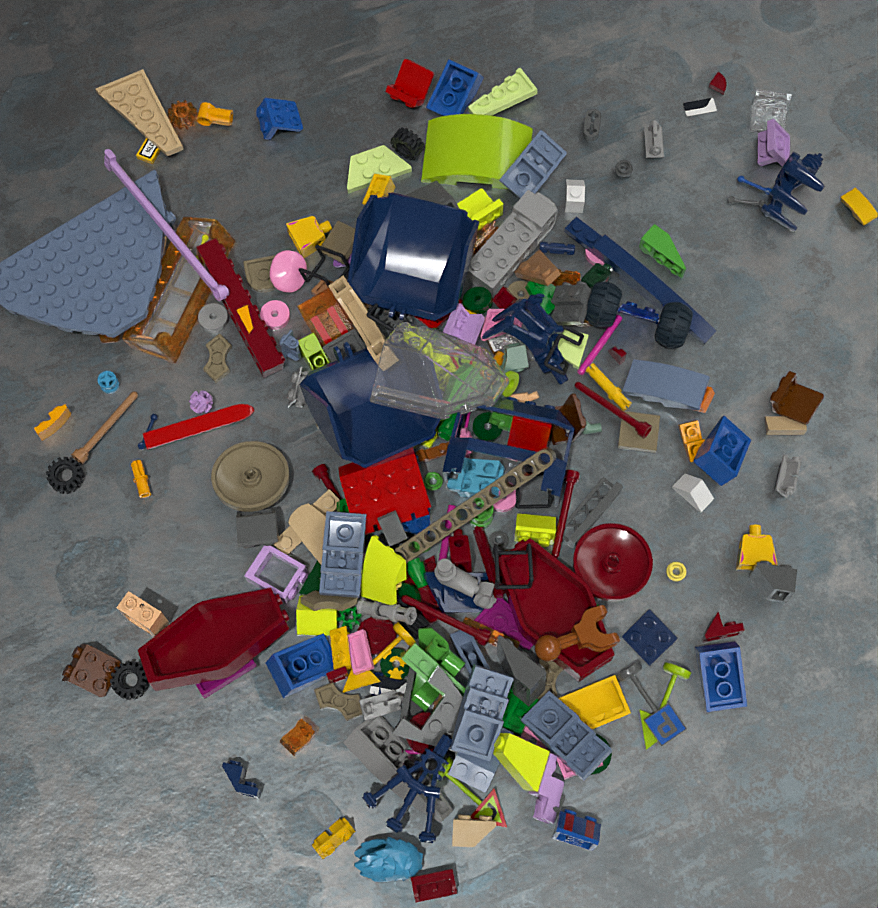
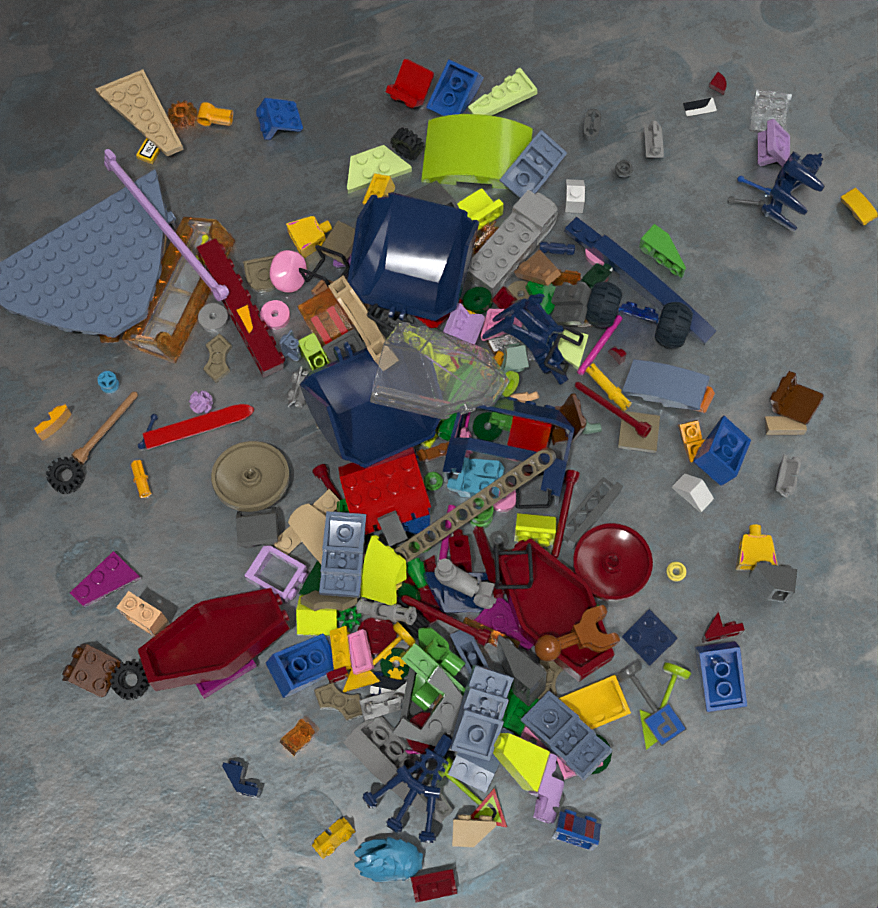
none -> magenta wing [70,551,141,608]

